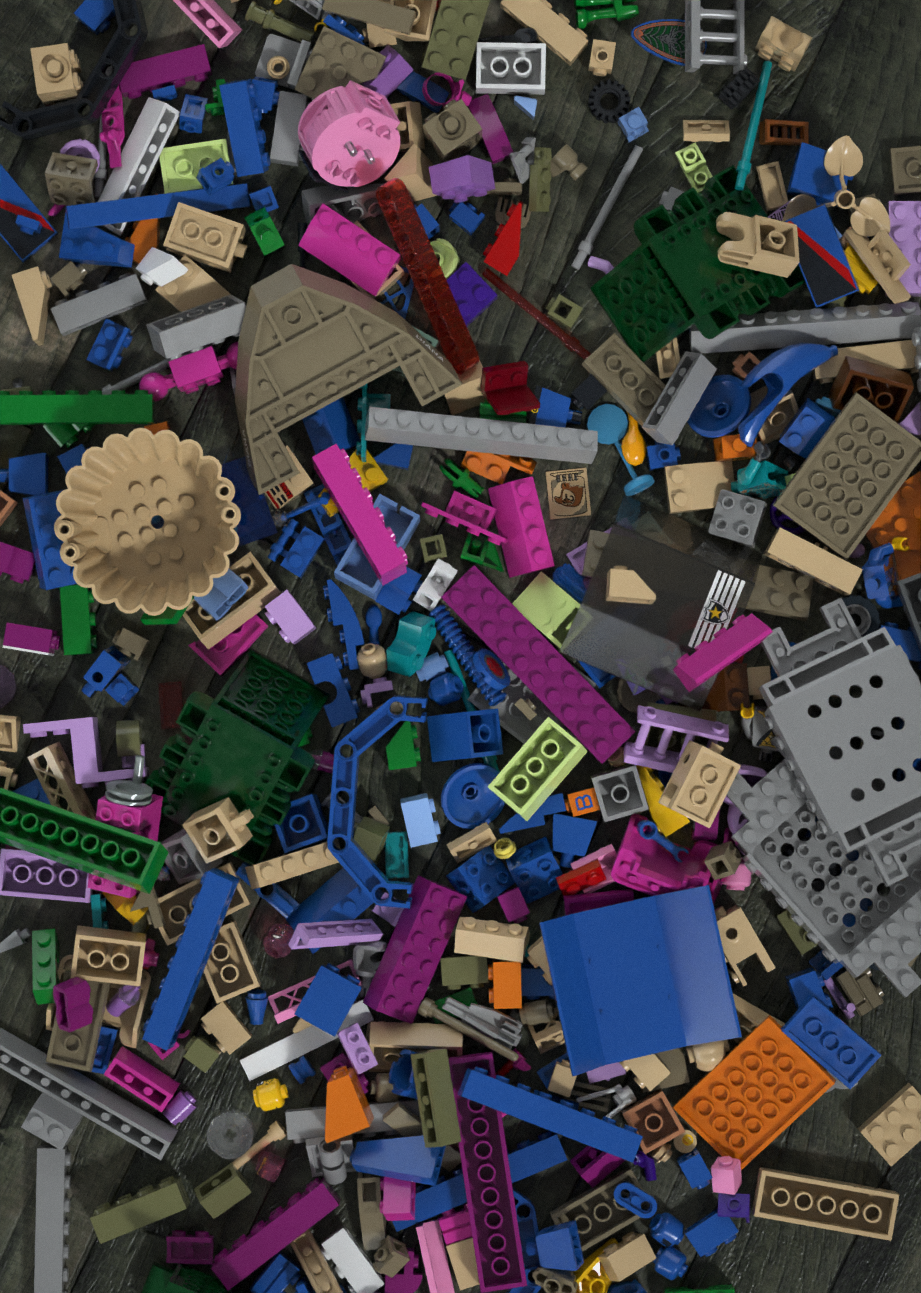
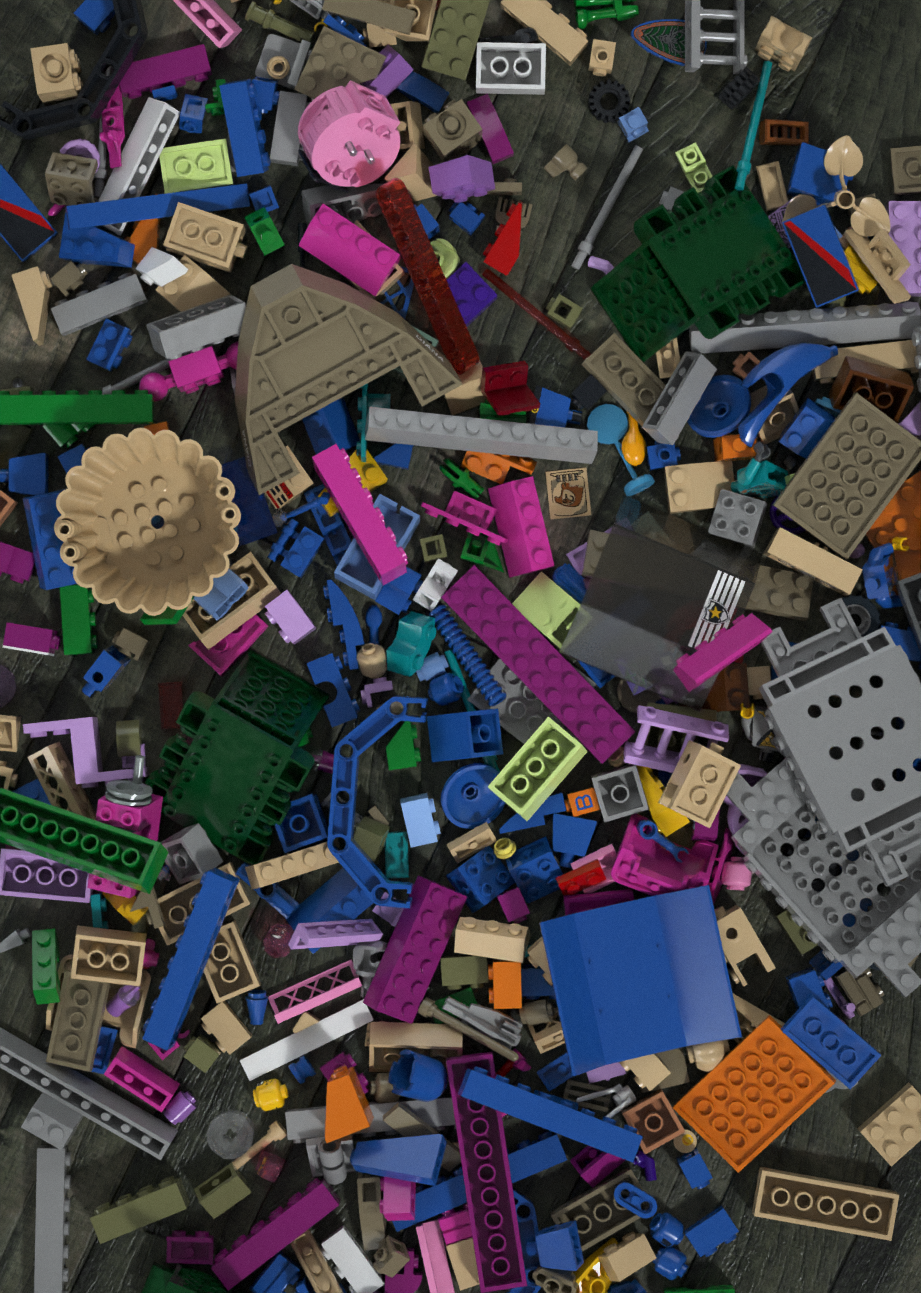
blue plate [15,214,43,235] -> none
magenta brick [53,977,93,1033] -> none
blue brick [105,673,140,706] -> none
tan hinge [182,797,254,864] -> none
blue brick [196,158,235,196] -> none
blue brick [294,963,363,1037] -> none
lavender bracket [337,1023,378,1074] -> none
olive brick [410,1049,461,1148] -> none
dark pink piece [422,73,472,106] -> none
blue tile [473,648,511,690] -> none
light grey piece [509,137,536,184] -> none
light blue slope [514,95,537,120] -> none
dark tan plate [514,698,537,721] -> none
olive hinge [529,147,552,212] -> none
tan brick [547,1059,577,1098] -> none
tan slope [606,566,656,604] -> none
tan plate [651,1143,672,1163] -> none
tan plate [683,120,730,142] -> none
dark tan brick [704,841,742,880] -> none
bright pink brick [711,1156,742,1195] -> none
tan brick [716,212,799,278] -> none
dark purple bracket [718,1193,751,1223] -> none

